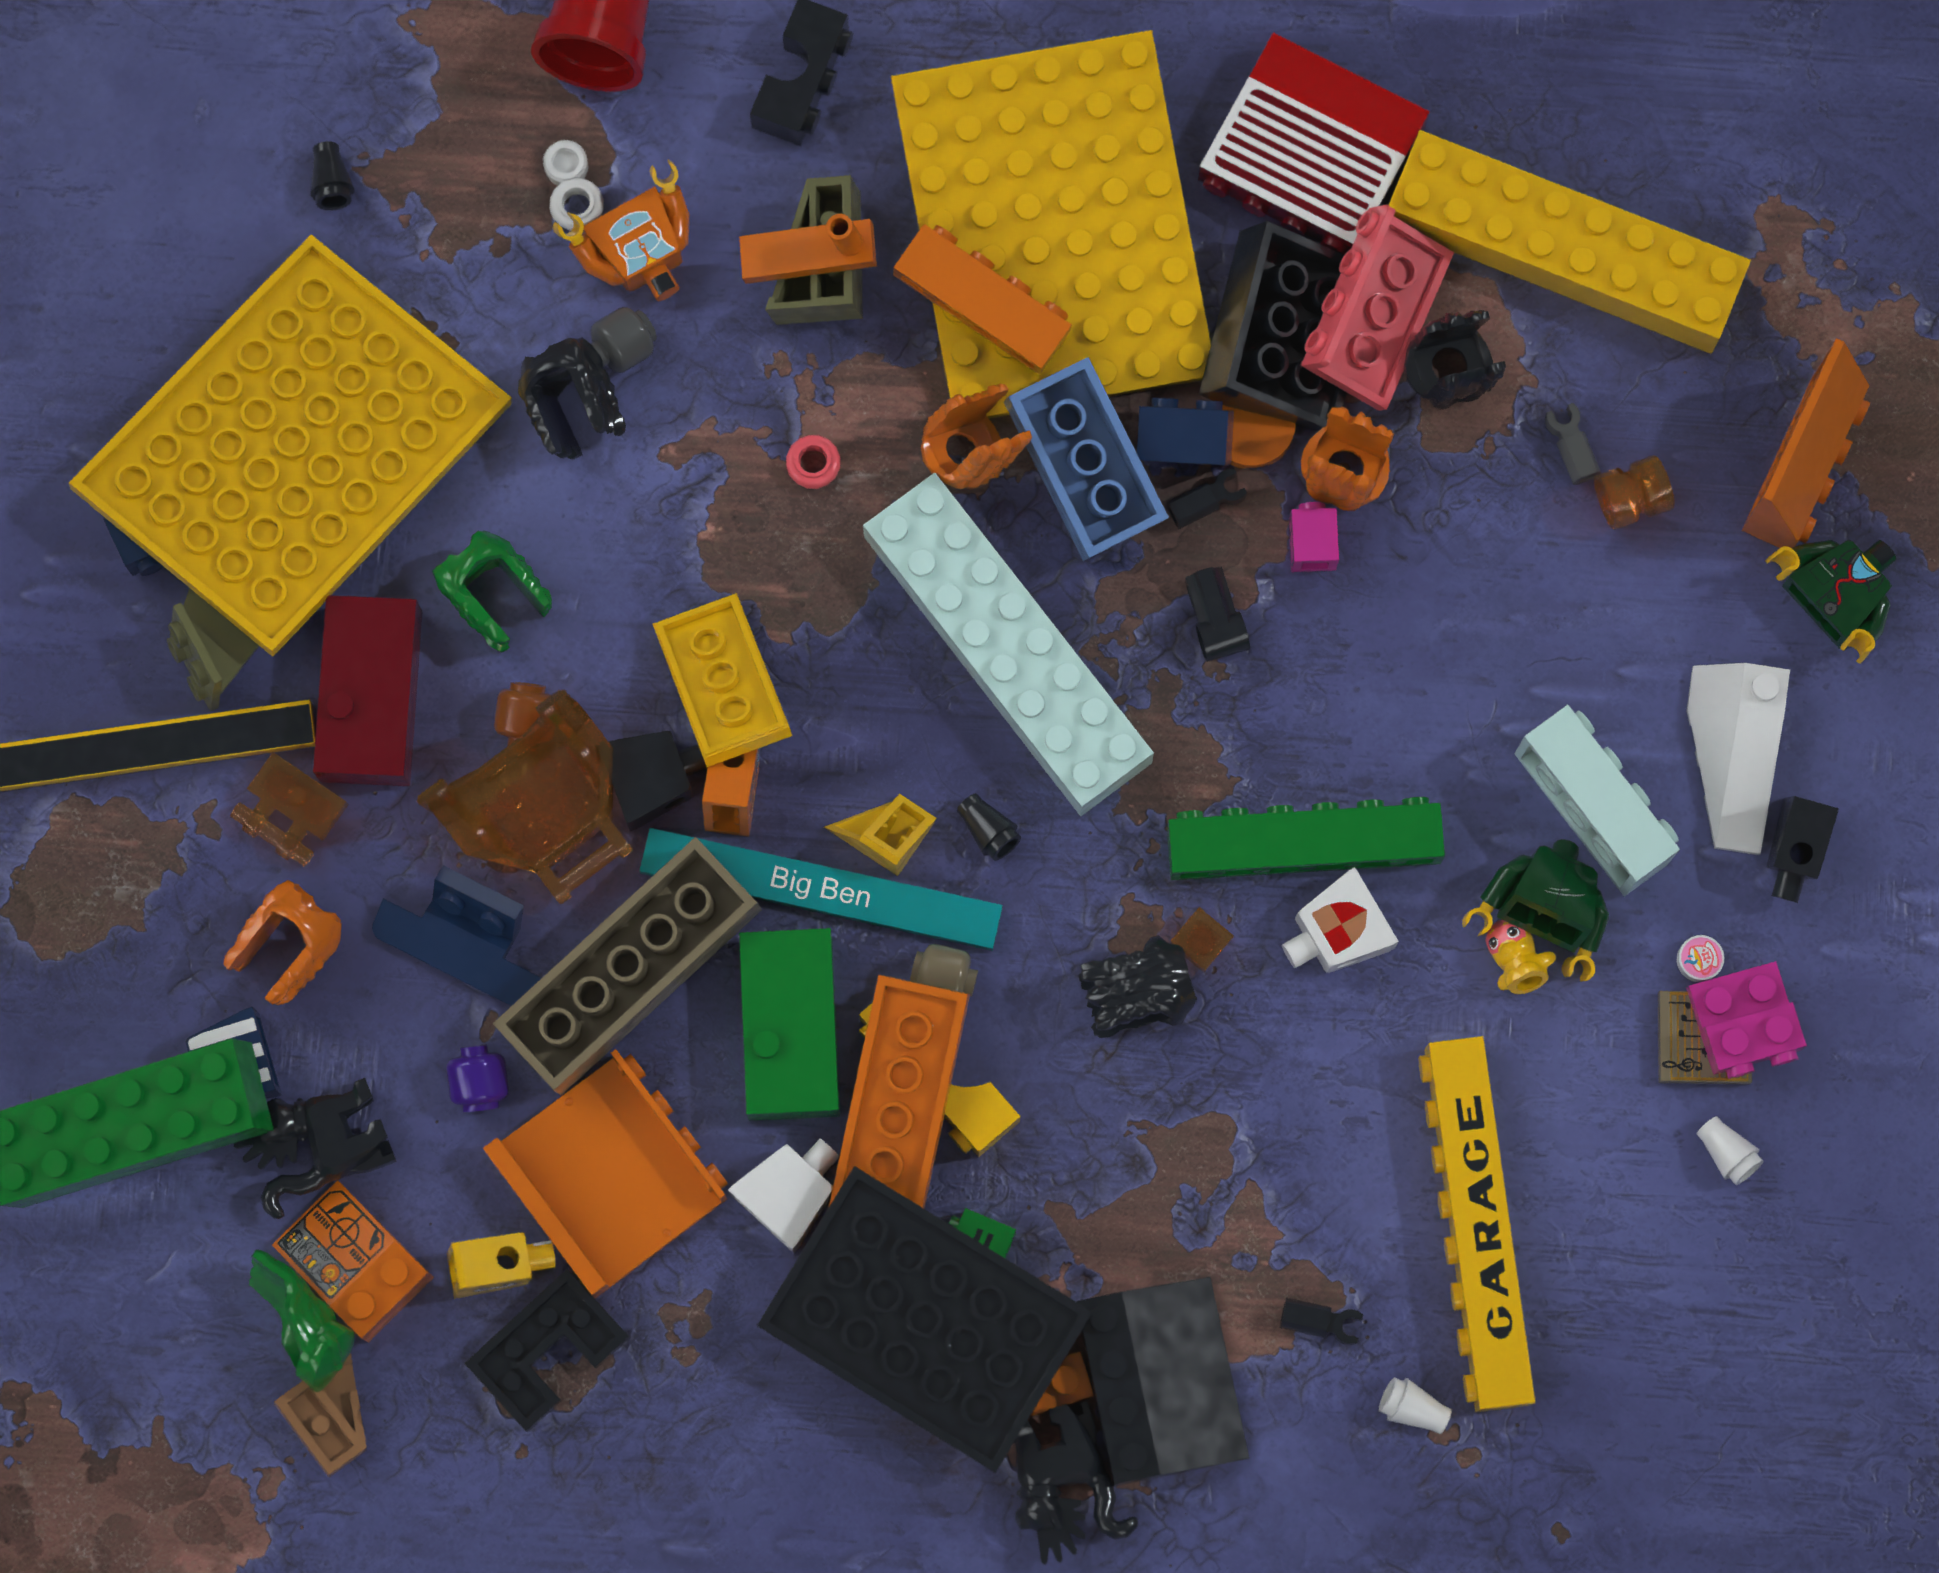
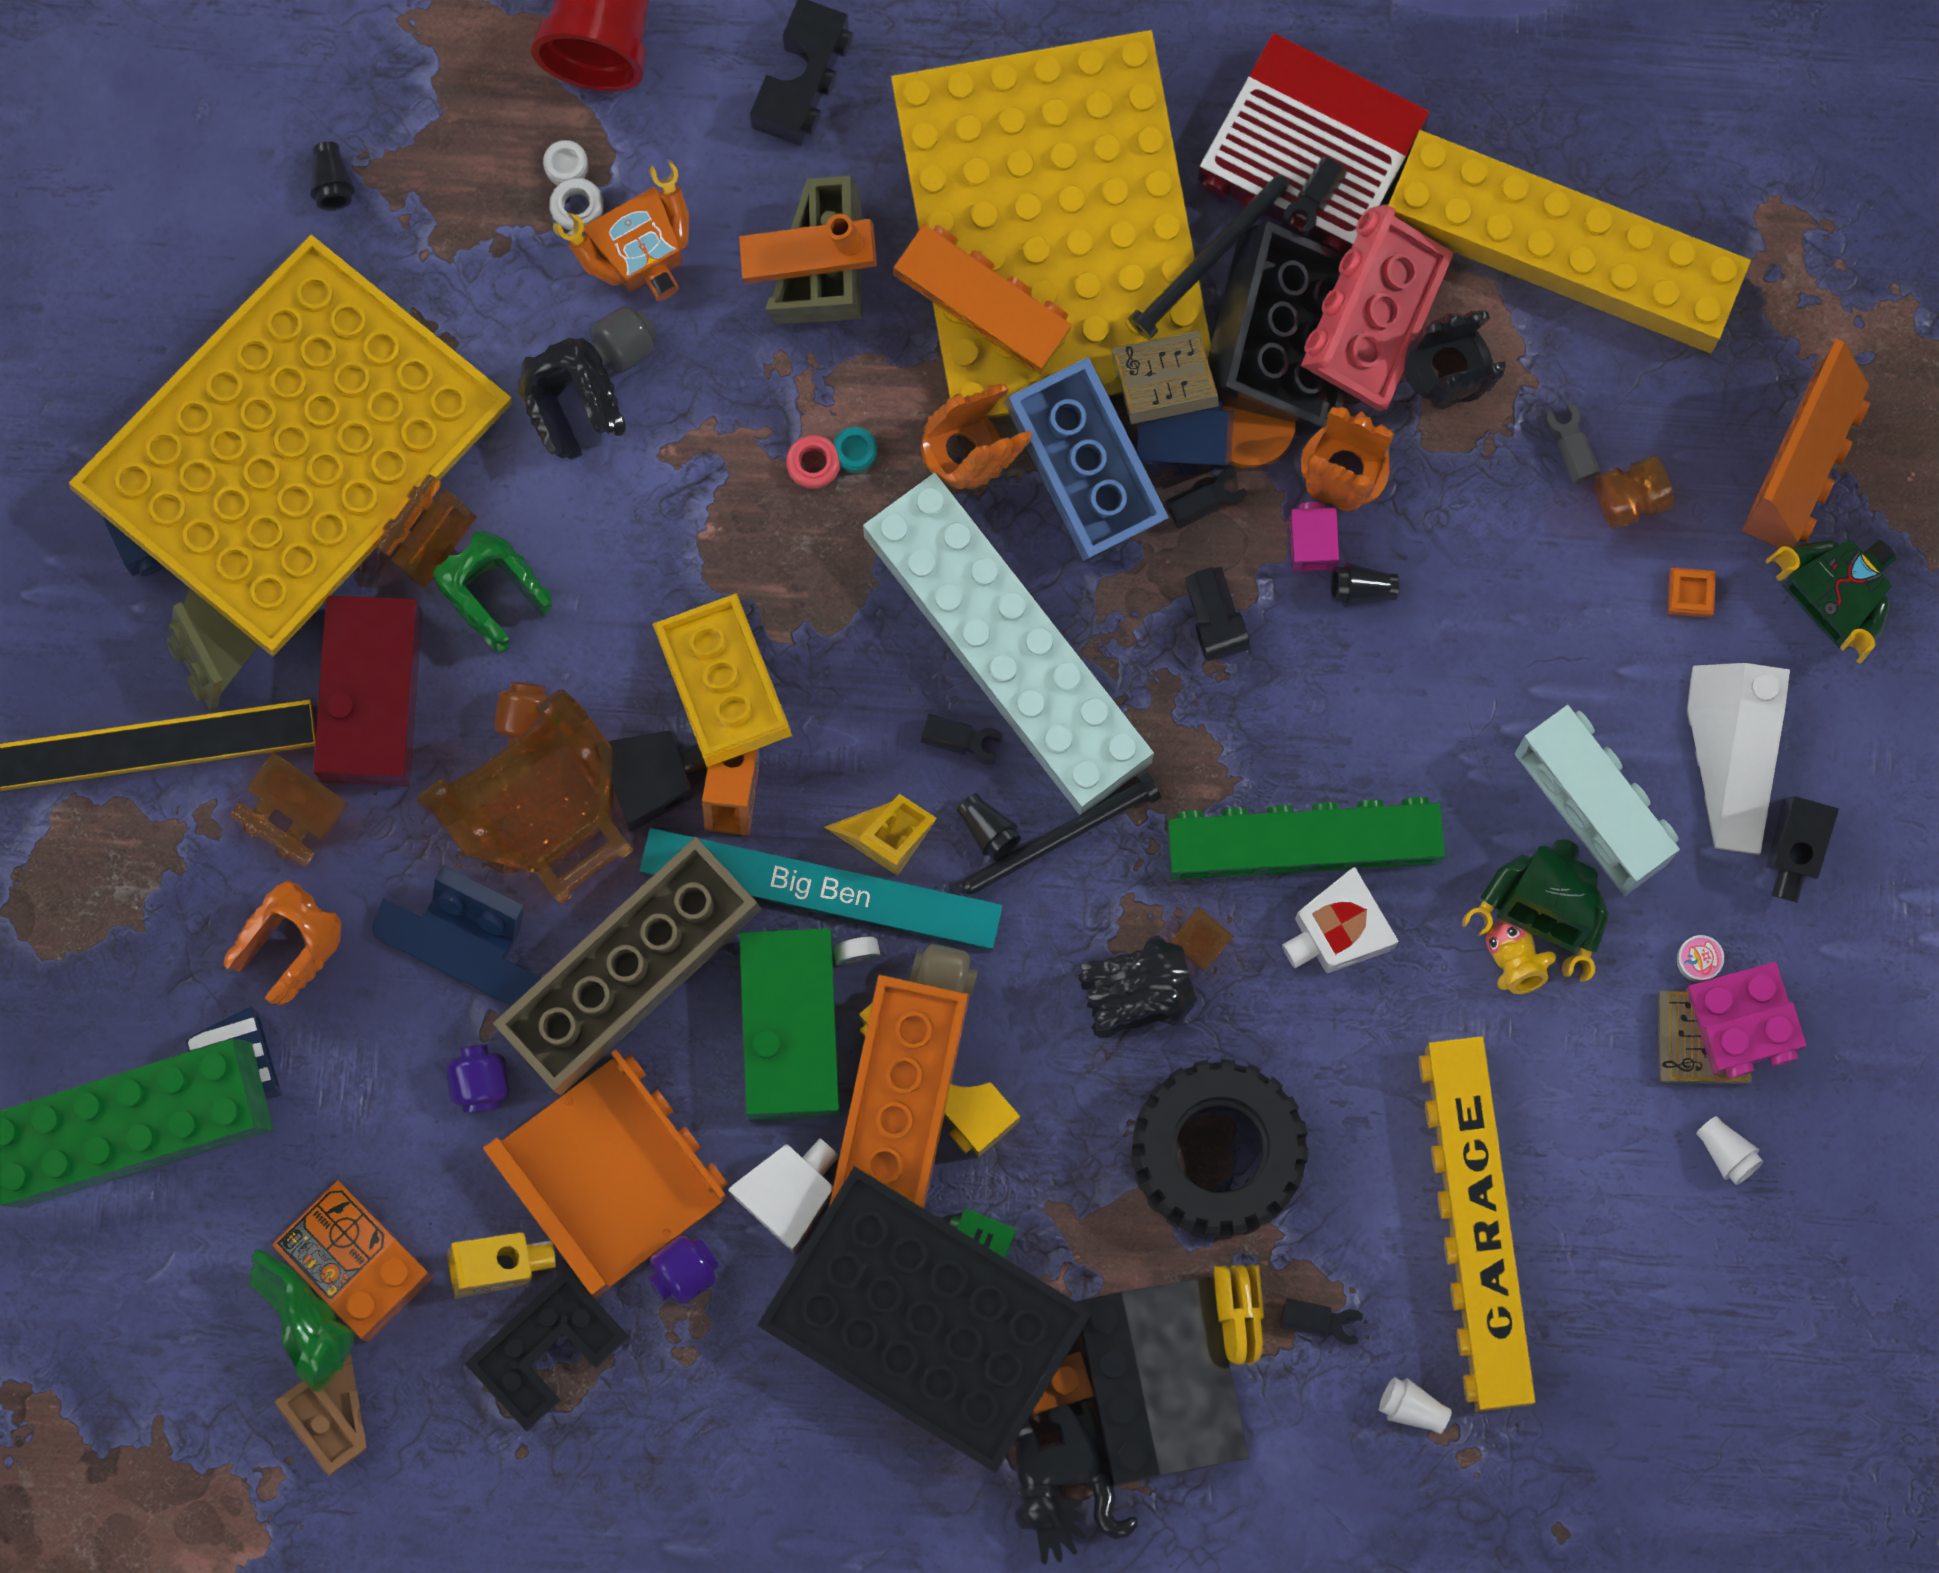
black animal [234,1077,397,1219] -> none
none -> clear orange plate [375,474,477,588]
none -> dark purple head [648,1236,719,1304]
none -> teal tile [833,427,877,474]
none -> white tile [833,937,880,965]
none -> black bar [921,714,1003,765]
none -> black bar [962,771,1162,894]
none -> dark tan tile [1112,331,1219,424]
none -> black bar [1128,175,1289,340]
none -> black tyre [1131,1059,1309,1240]
none -> yellow arm [1213,1264,1264,1366]
none -> black bar [1282,157,1347,237]
none -> black cone [1331,562,1399,607]
none -> orange tile [1667,568,1716,618]

